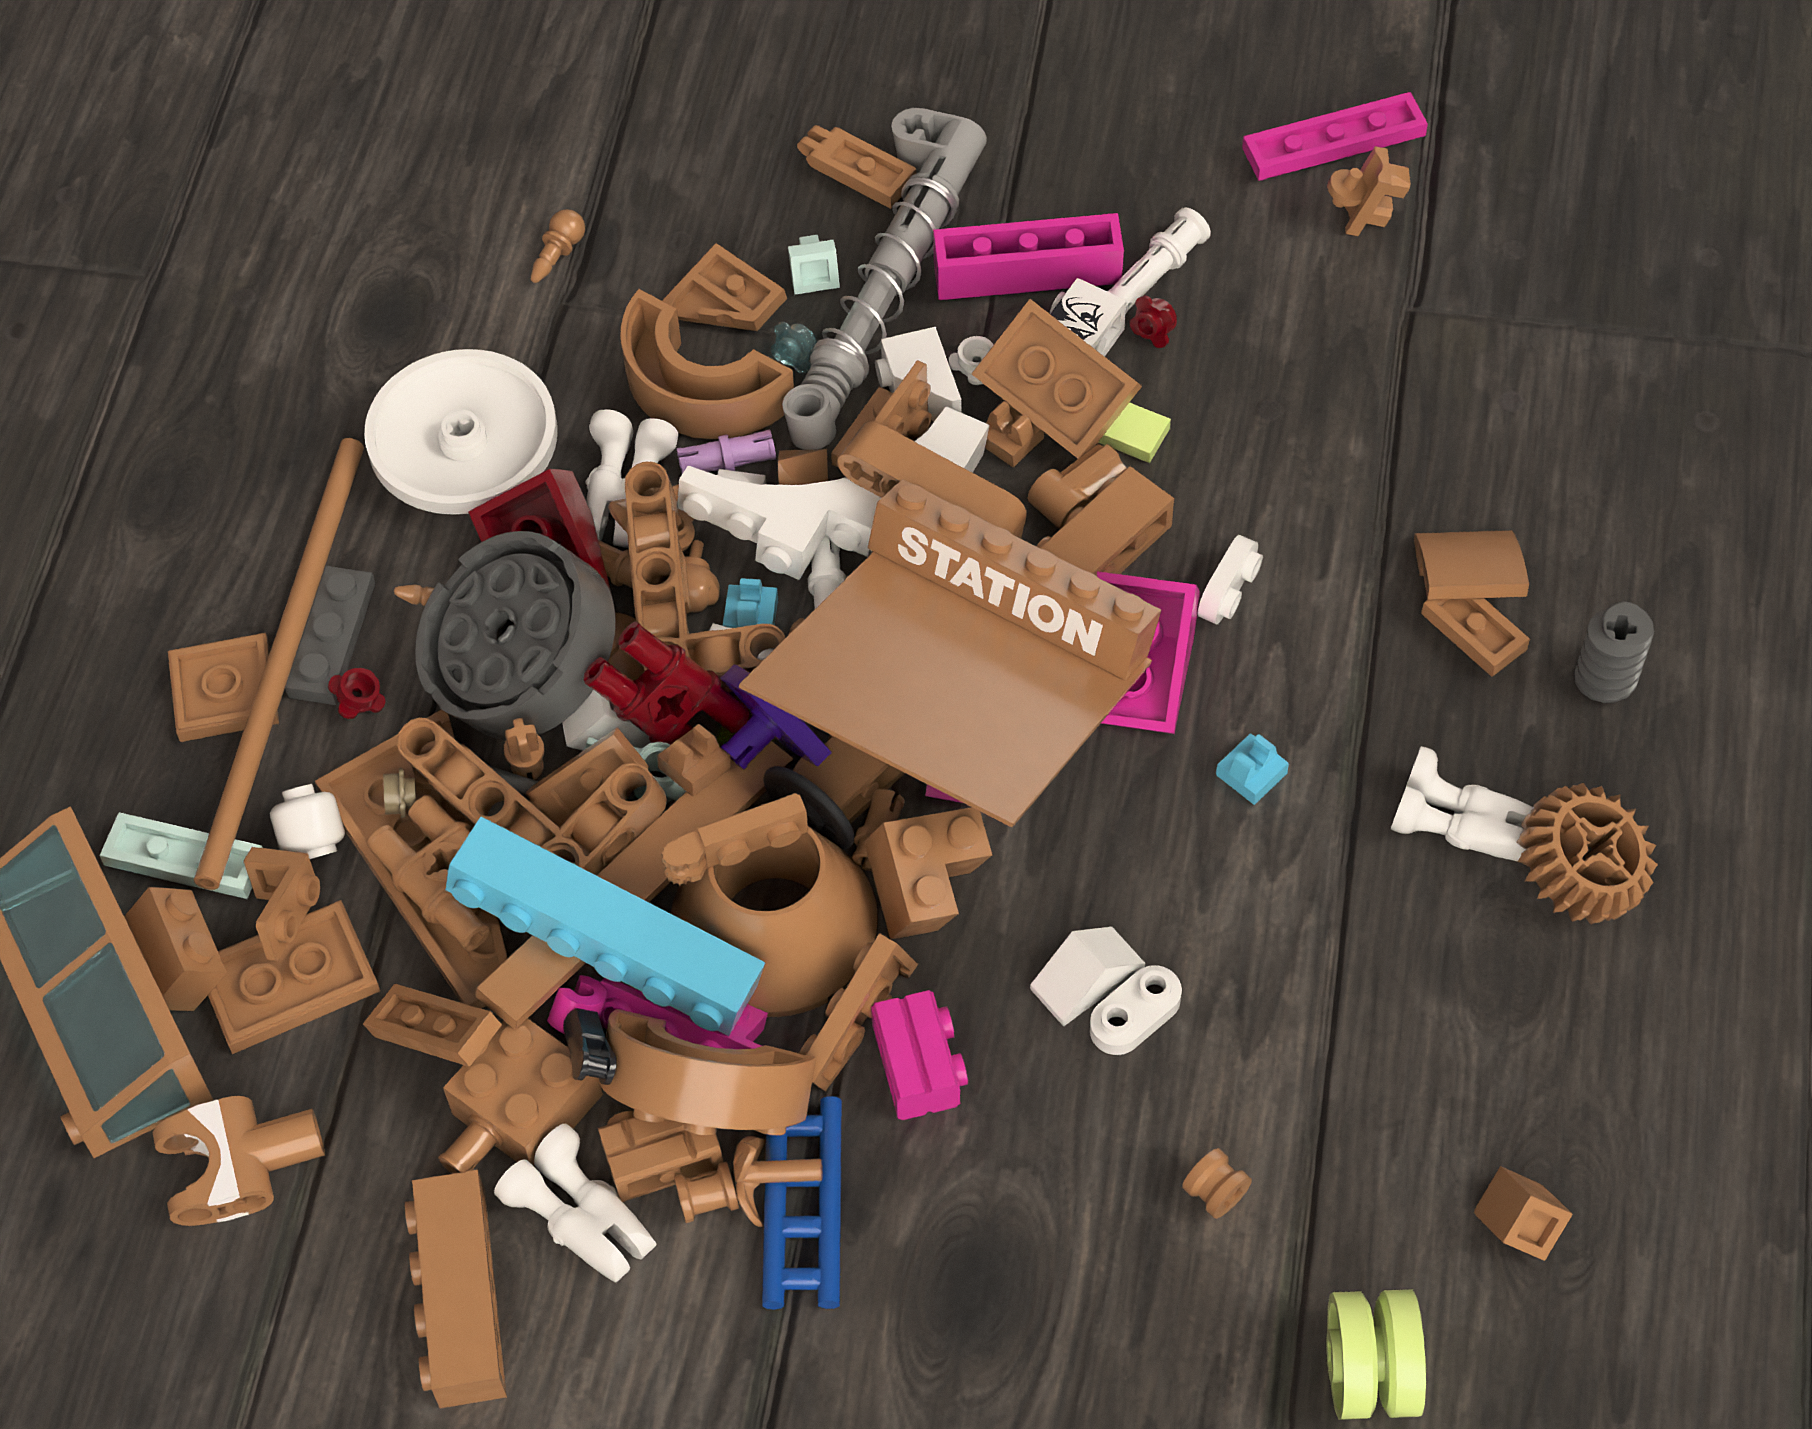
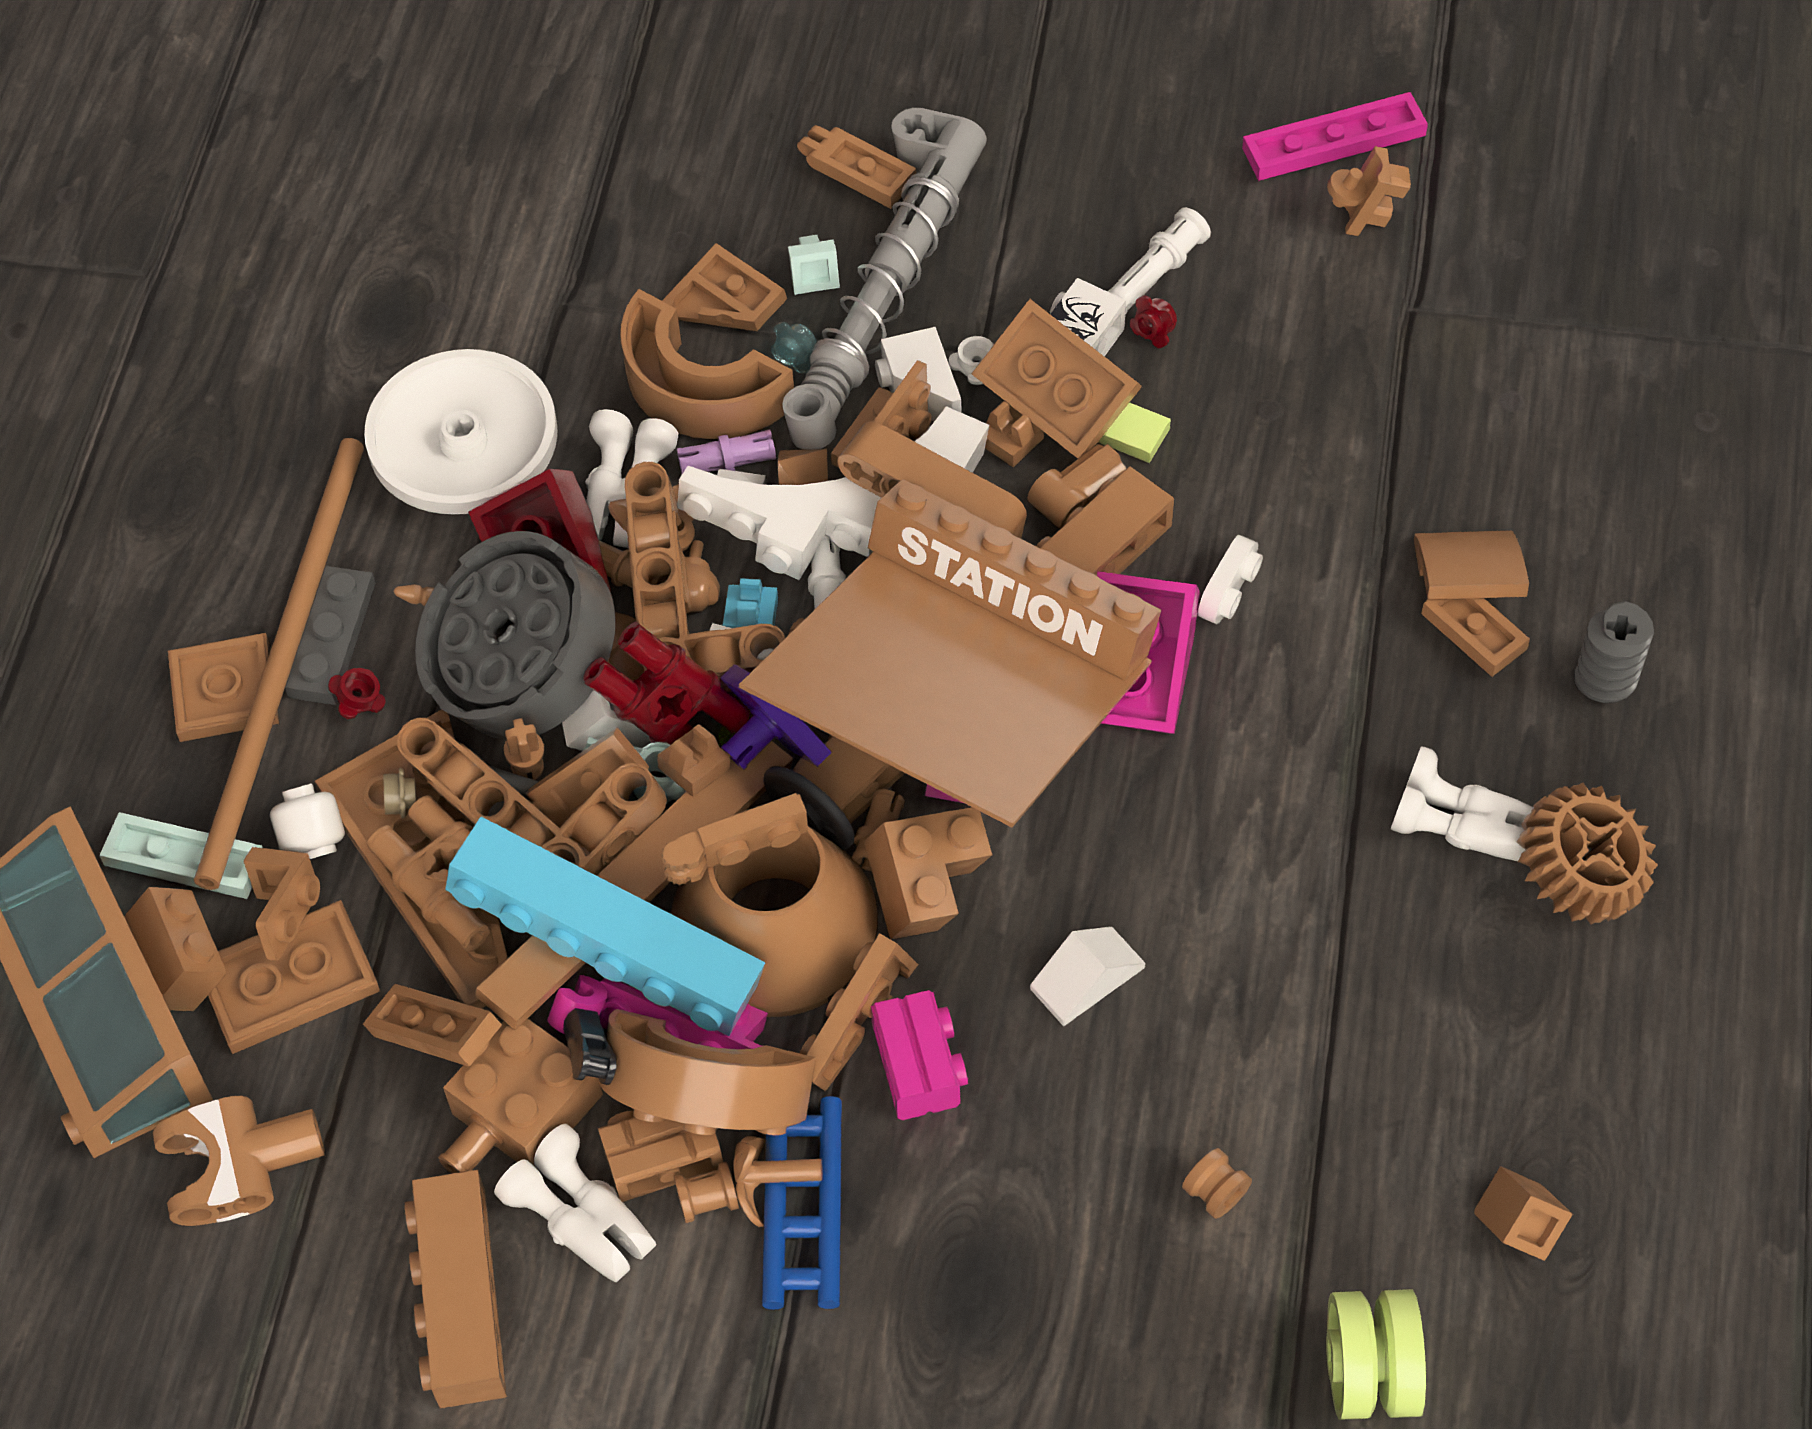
medium nougat bar [531,209,585,283] -> none
dark pink brick [933,213,1124,300] -> none
white plate [1090,966,1182,1055] -> none
medium azure tile [1216,733,1289,805] -> none

